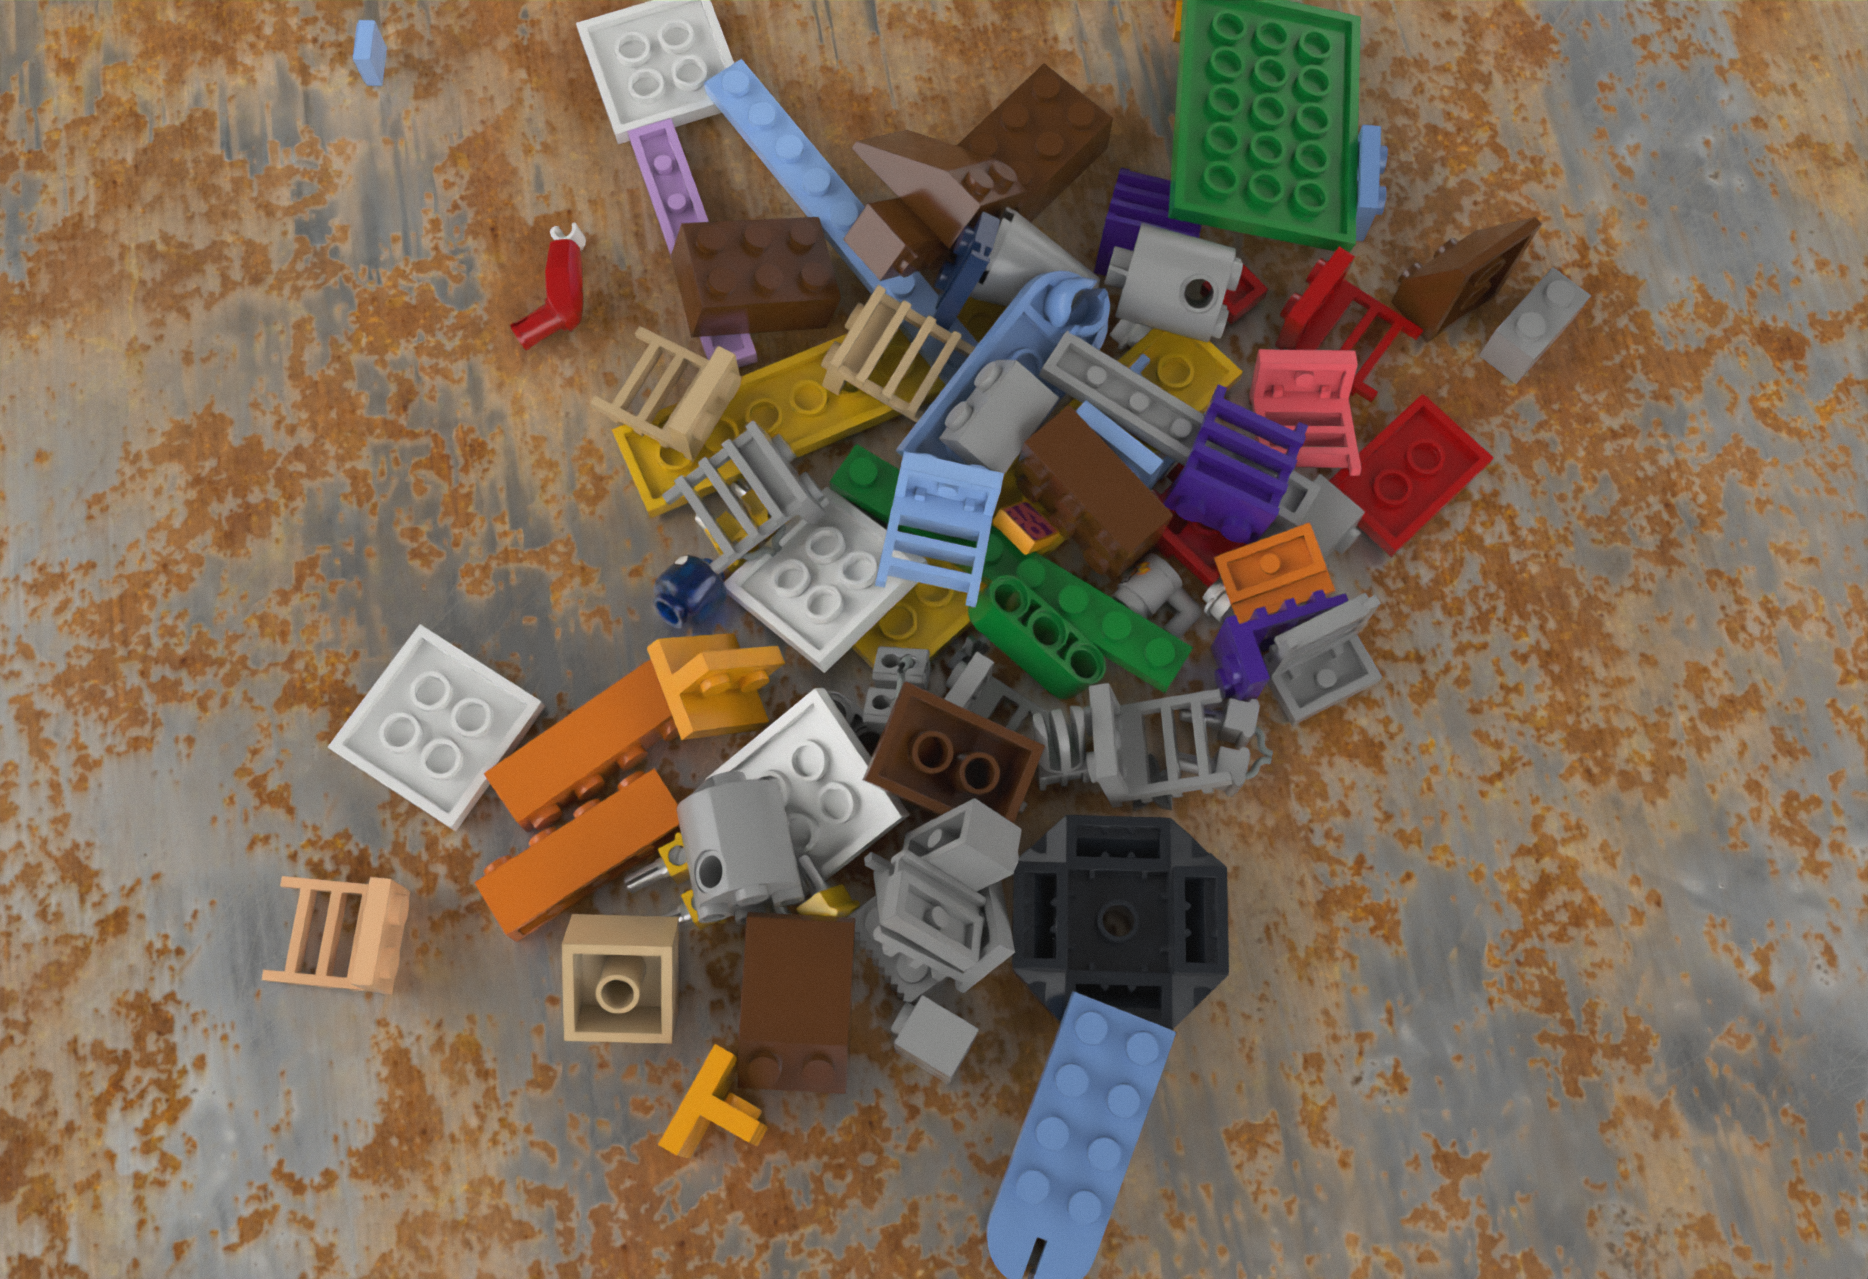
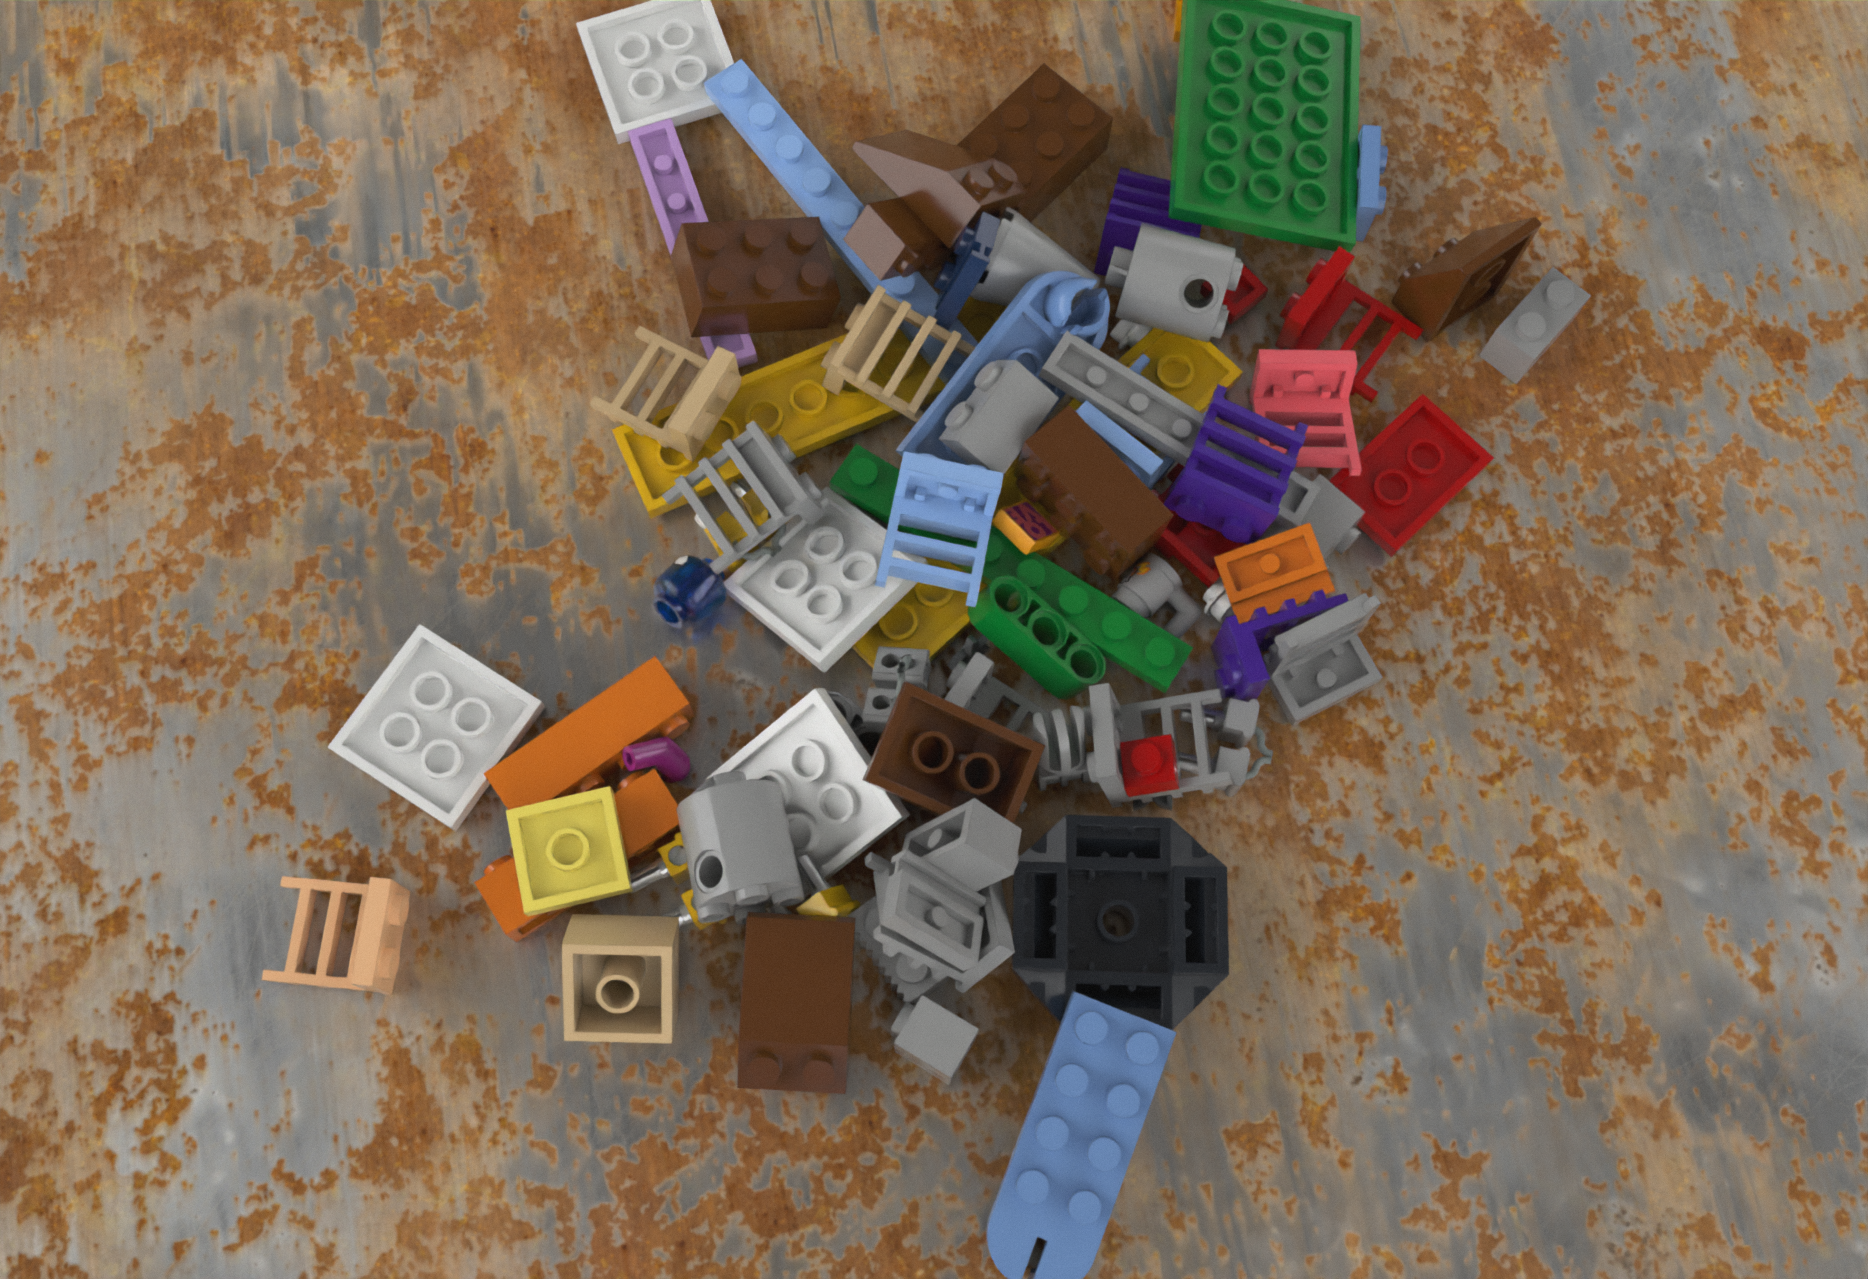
light blue tile [353,20,387,86] -> none
red arm [510,222,586,351] -> none
light orange bracket [647,633,785,740] -> none
light orange bracket [658,1044,768,1159] -> none
none -> light yellow plate [506,786,633,916]
none -> magenta arm [622,737,691,783]
none -> red plate [1120,734,1179,797]

